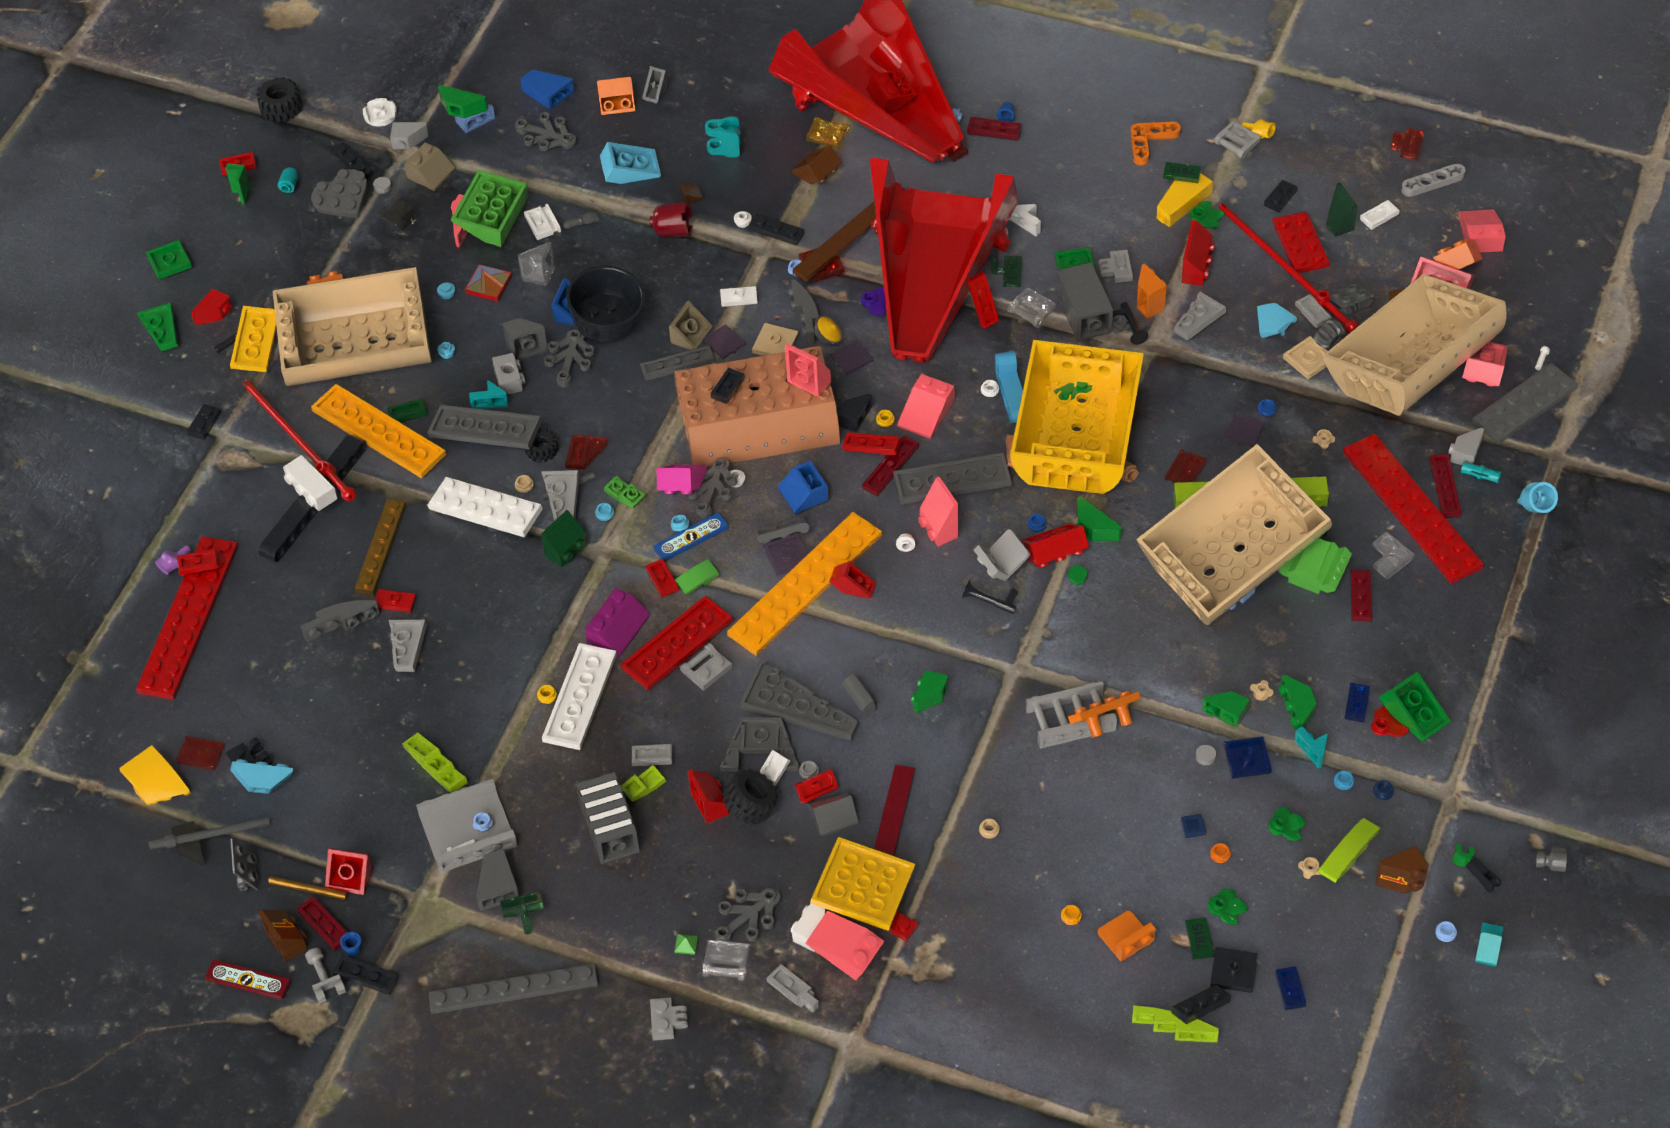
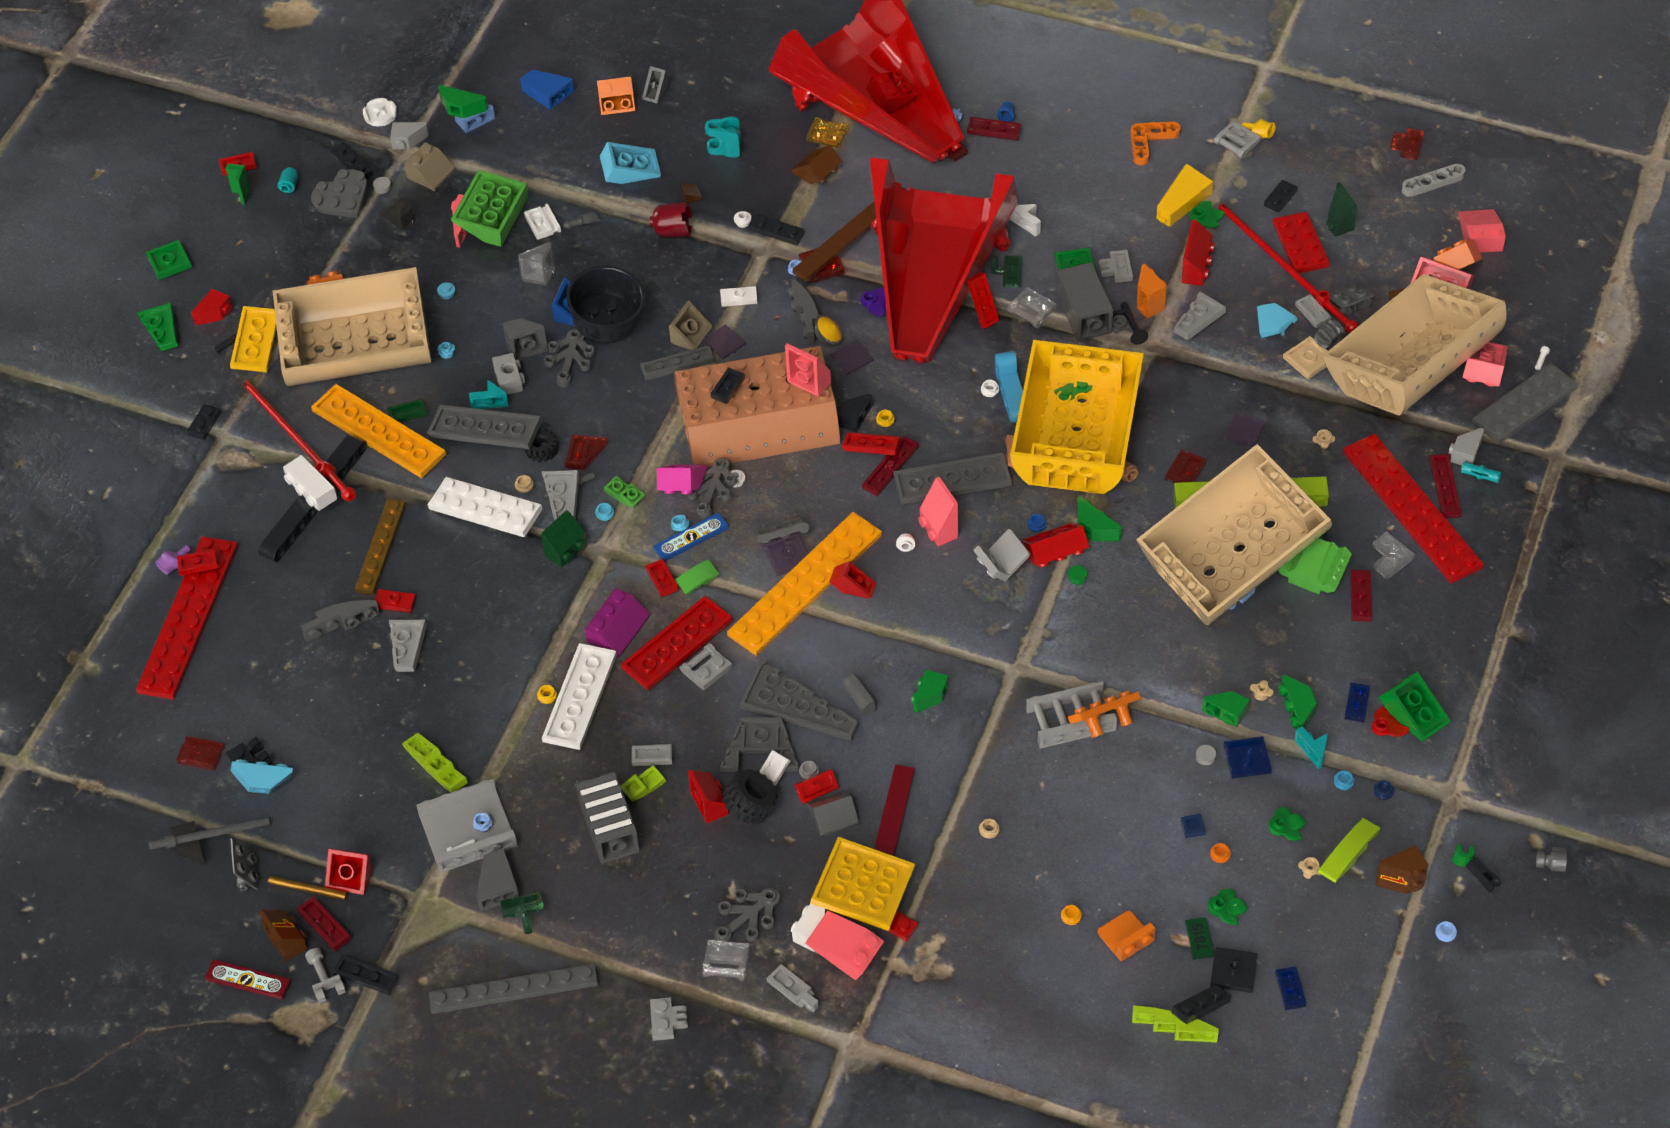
yellow slope [119,745,190,806] -> none
black tyre [256,77,302,122] -> none
blue piece [340,932,362,957] -> none
tile [465,264,512,302] -> none
dark grey plant [515,112,576,151] -> none
bright green slope [675,934,698,955] -> none
tan plate [752,323,799,356] -> none
blue slope [778,460,829,514] -> none
coral slope [897,374,955,439] -> none
black piece [962,580,1018,614] -> none
dark green tile [1163,162,1201,183] -> none
blue plate [1258,399,1276,417] -> none
white plate [1360,200,1399,230] -> none
slope [1475,922,1503,966] -> none
medium azure piece [1517,482,1558,513] -> none

